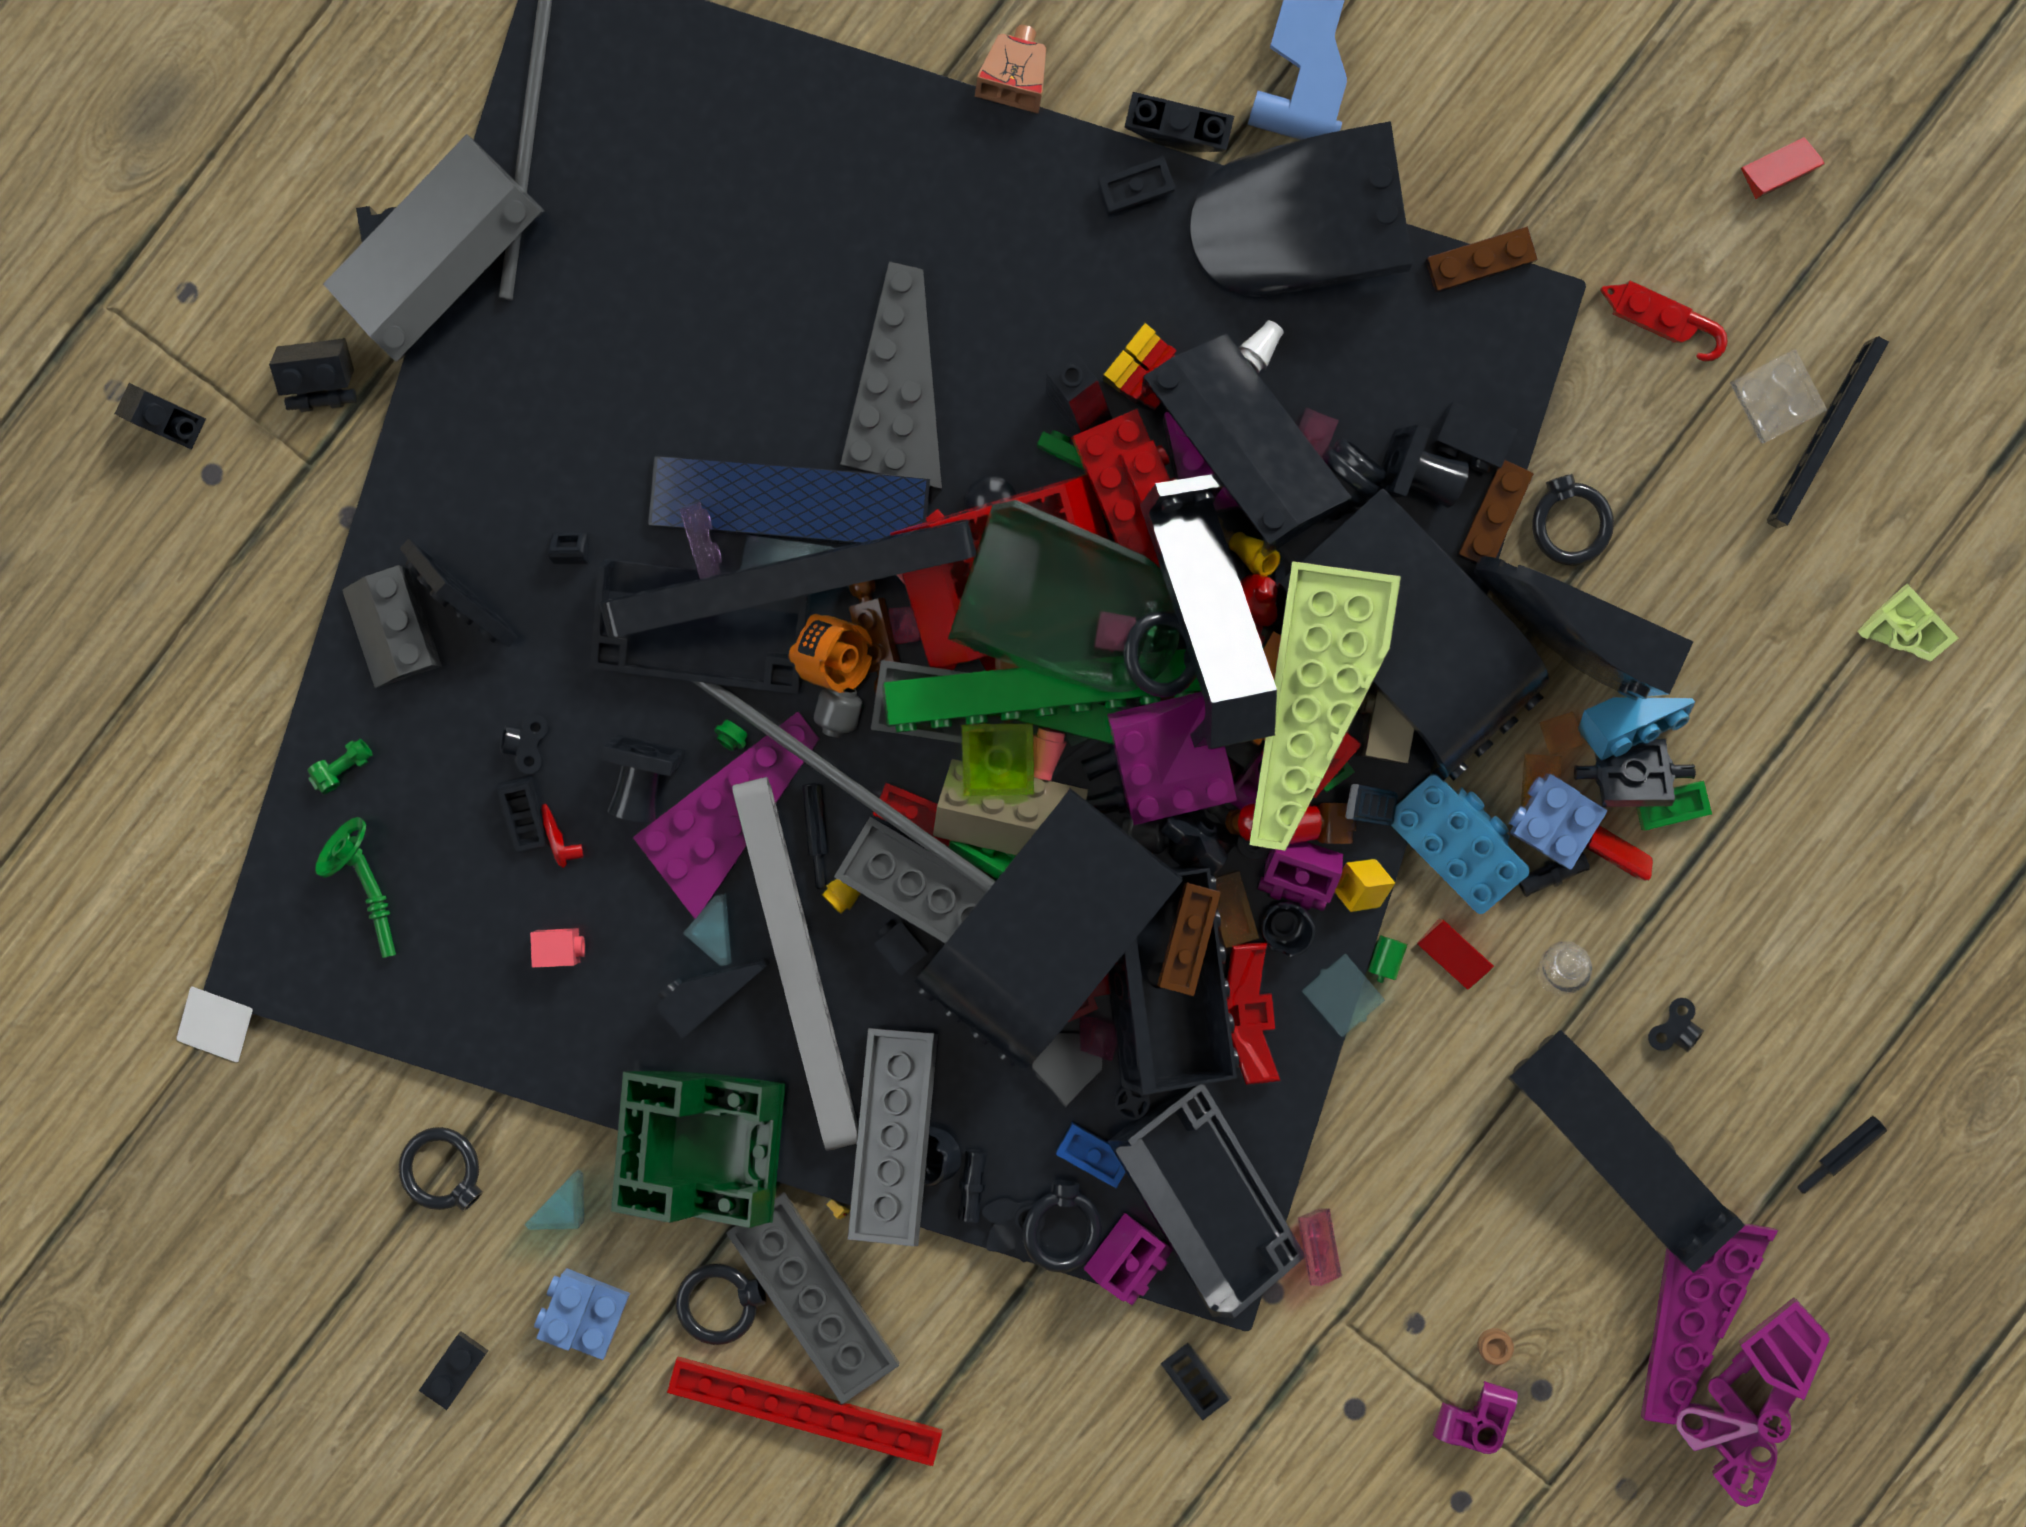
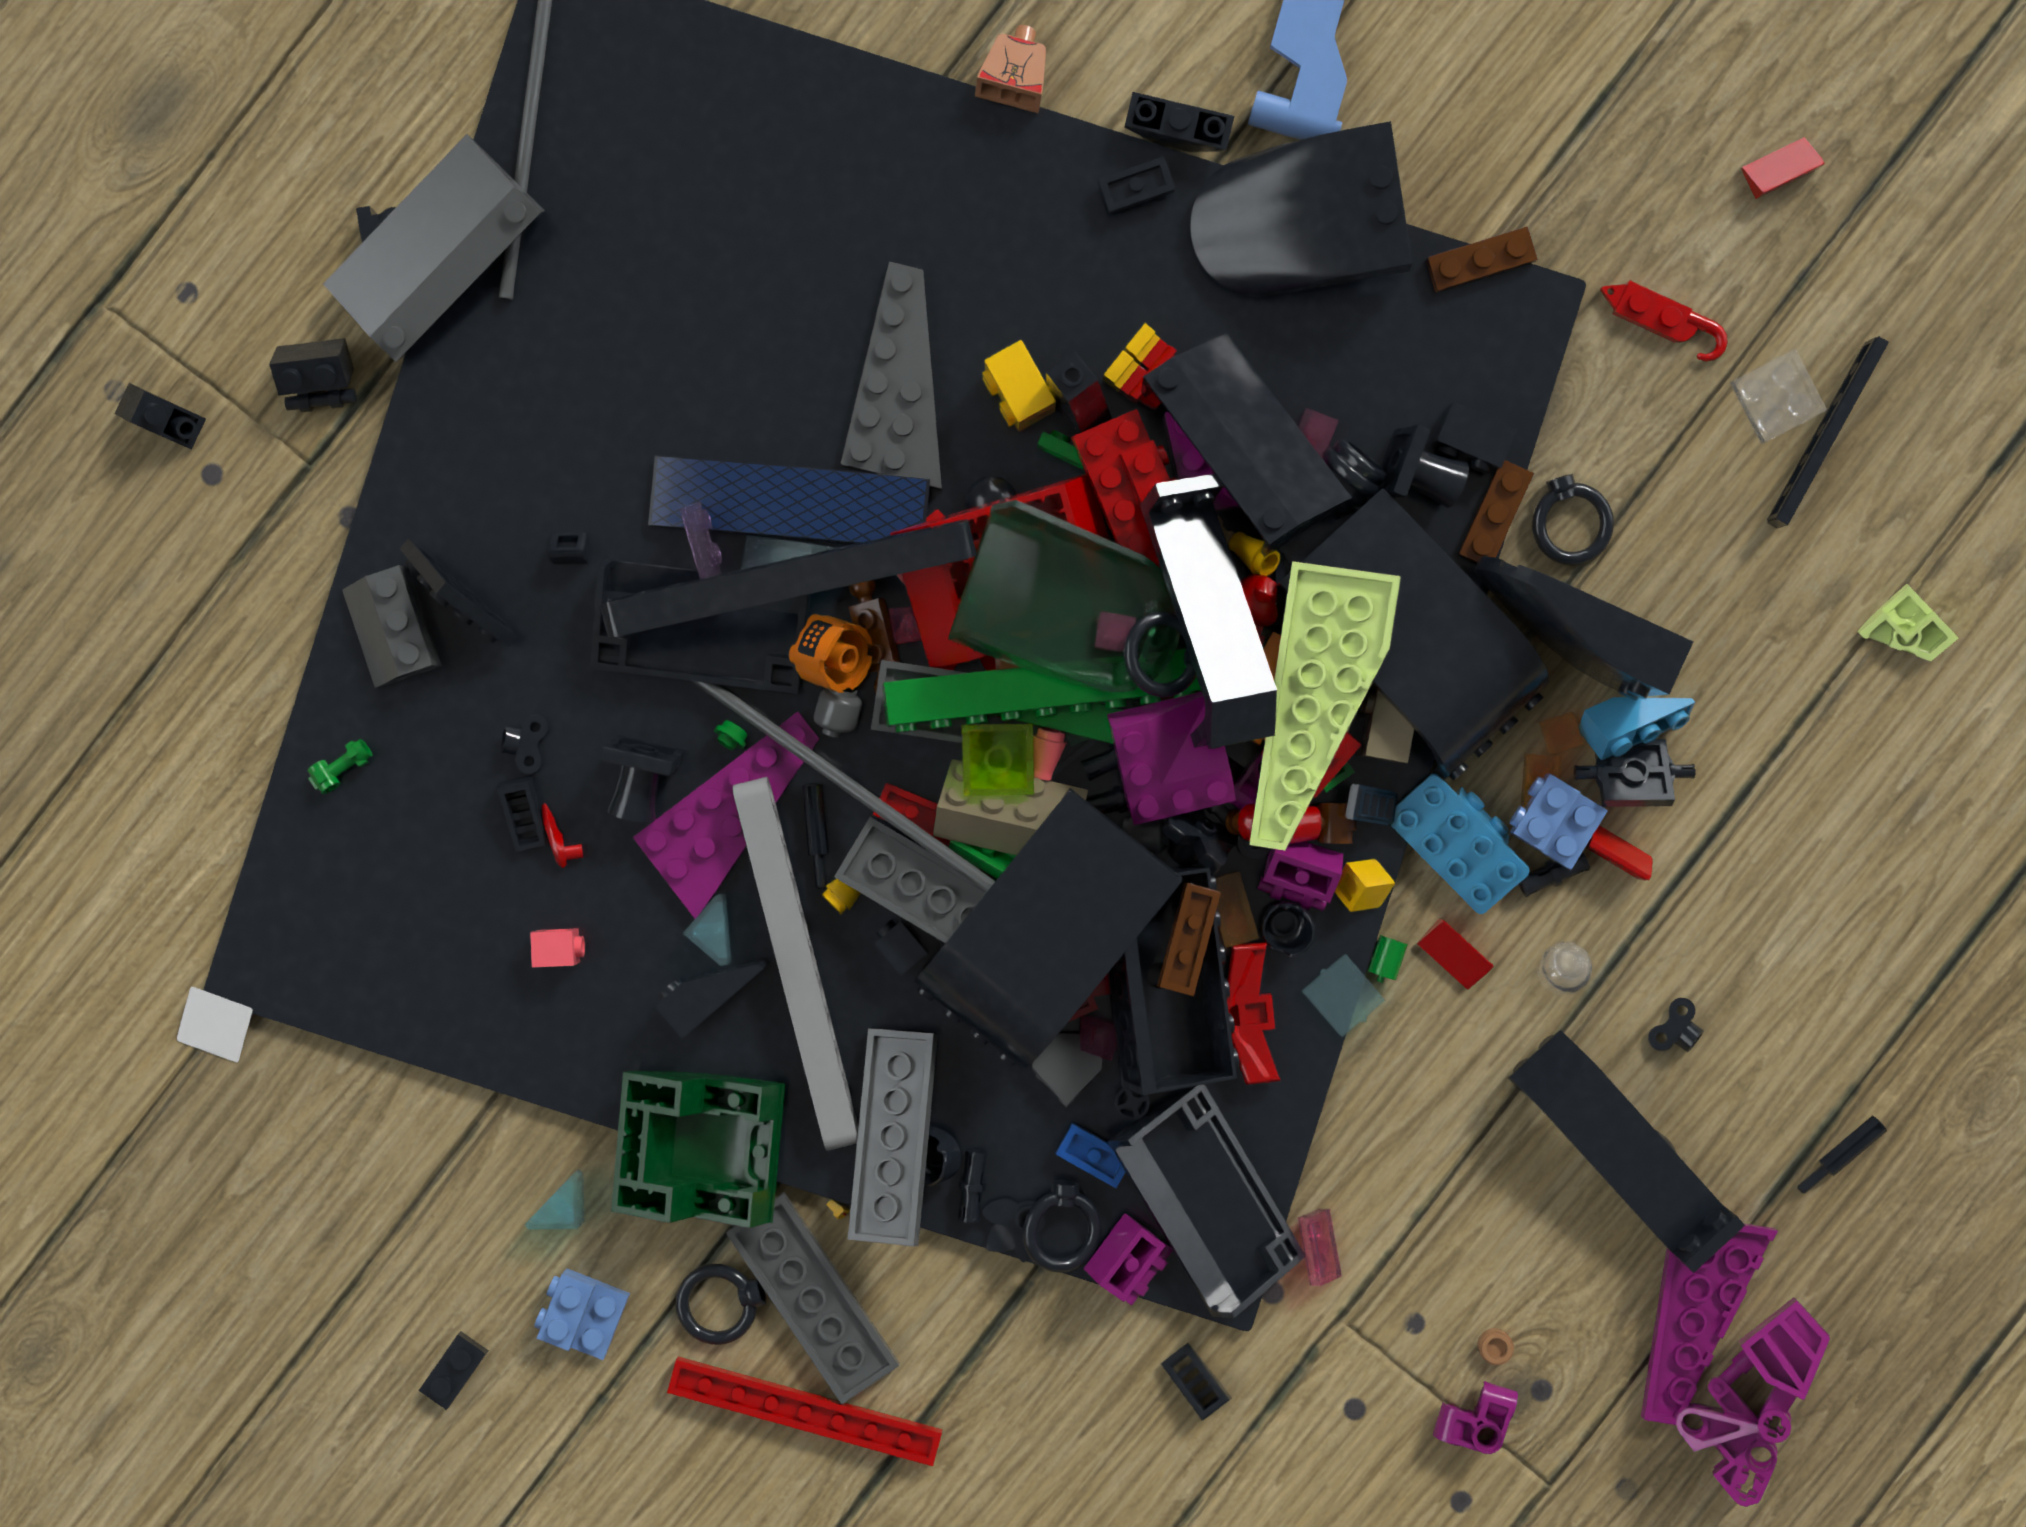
green dish [315,817,396,958] -> none
black piece [398,1127,483,1212] -> none
white cone [1238,320,1284,374] -> none
green plate [1636,781,1712,831] -> none
none -> yellow brick [982,340,1056,431]

